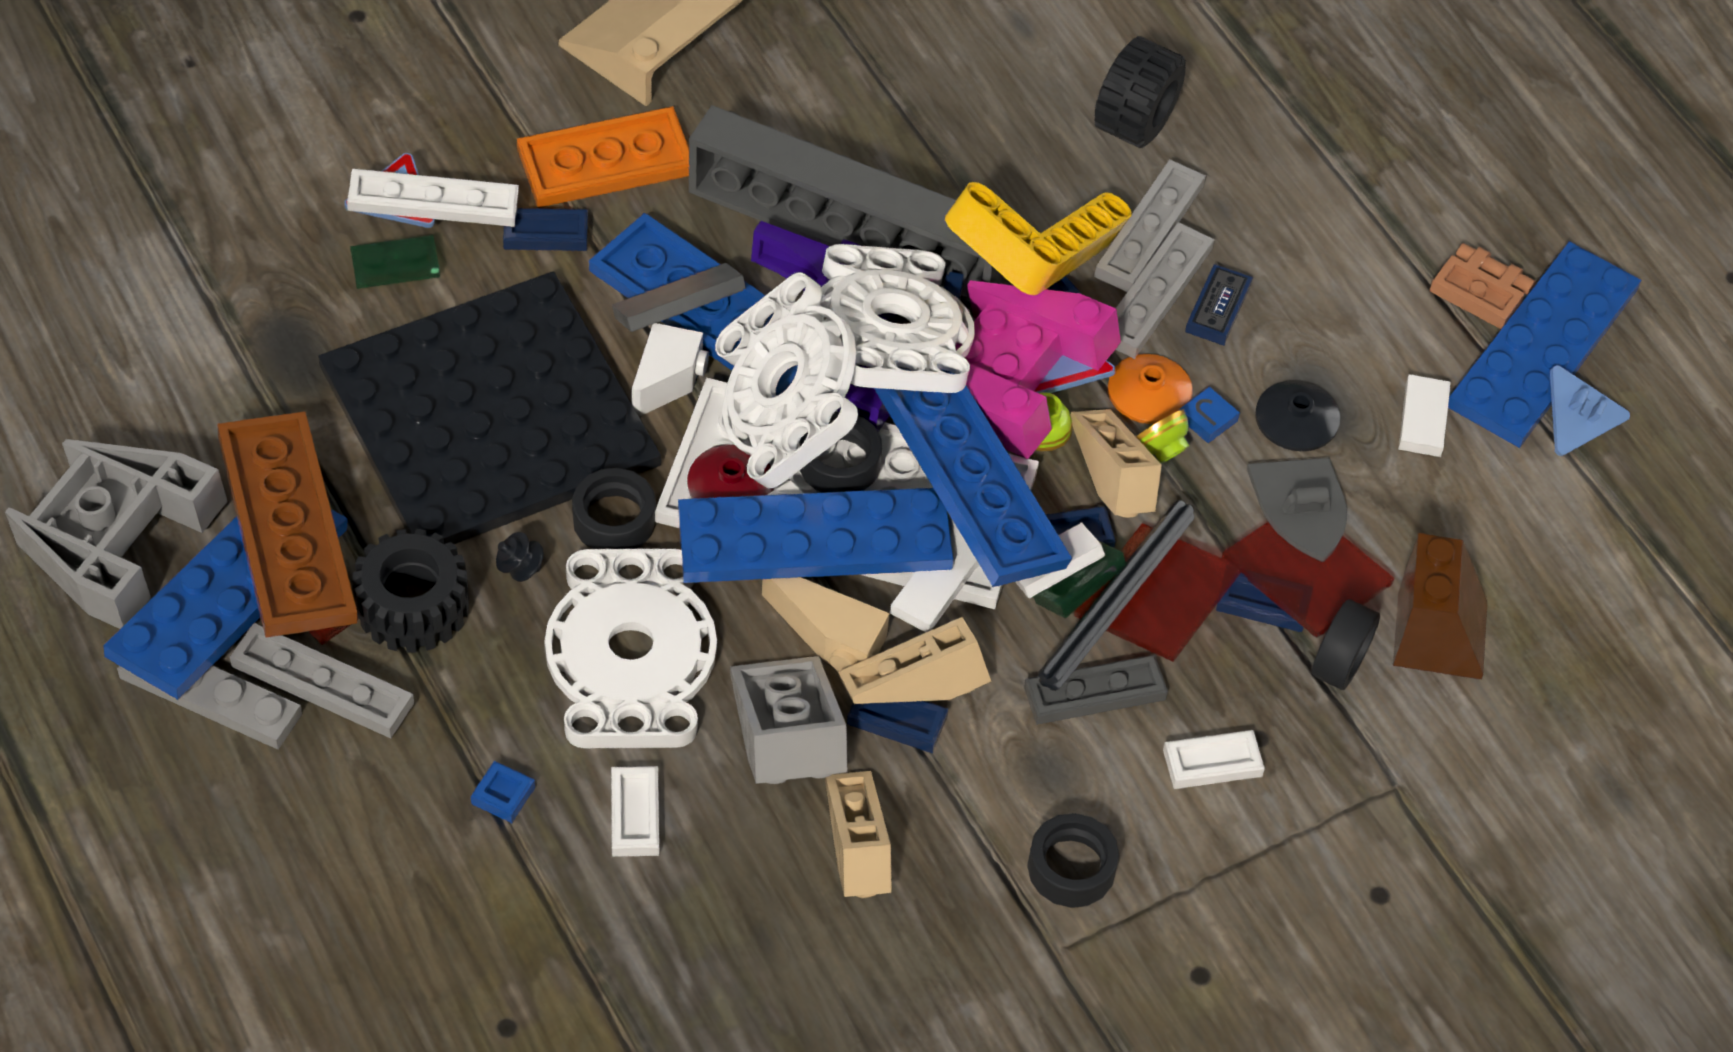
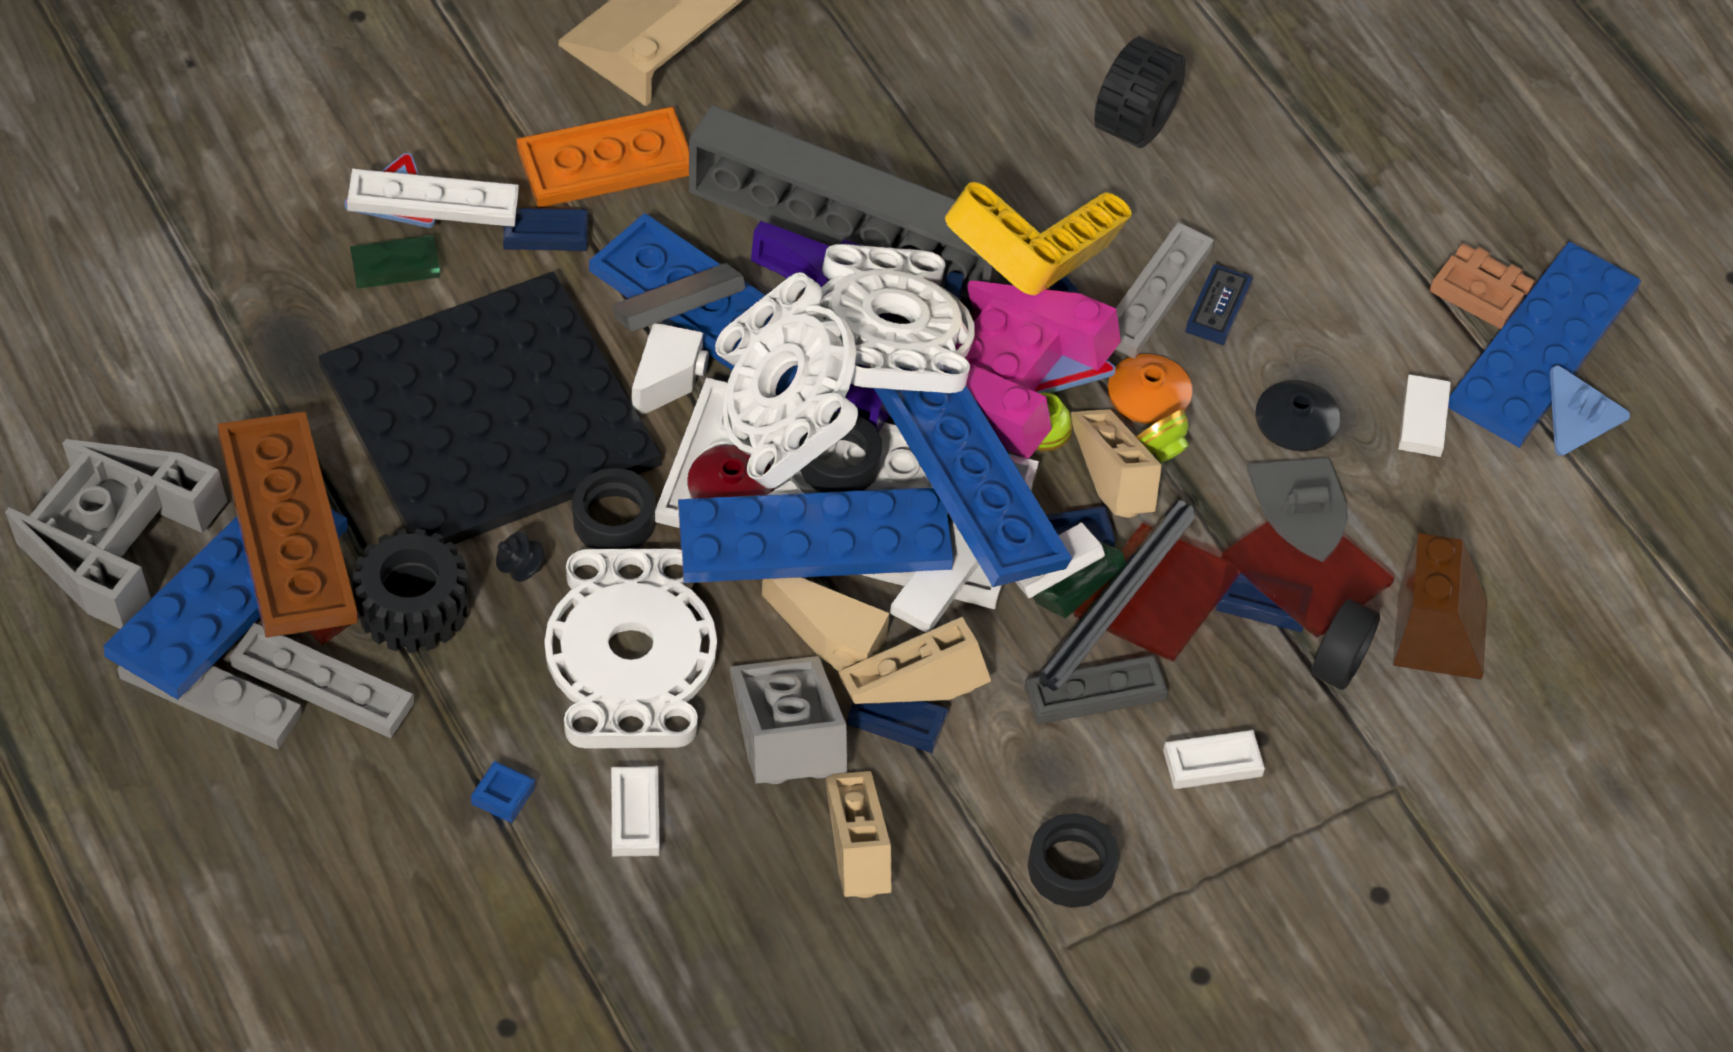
light grey plate [1094,159,1206,292] -> none
blue tile [1180,387,1240,443] -> none

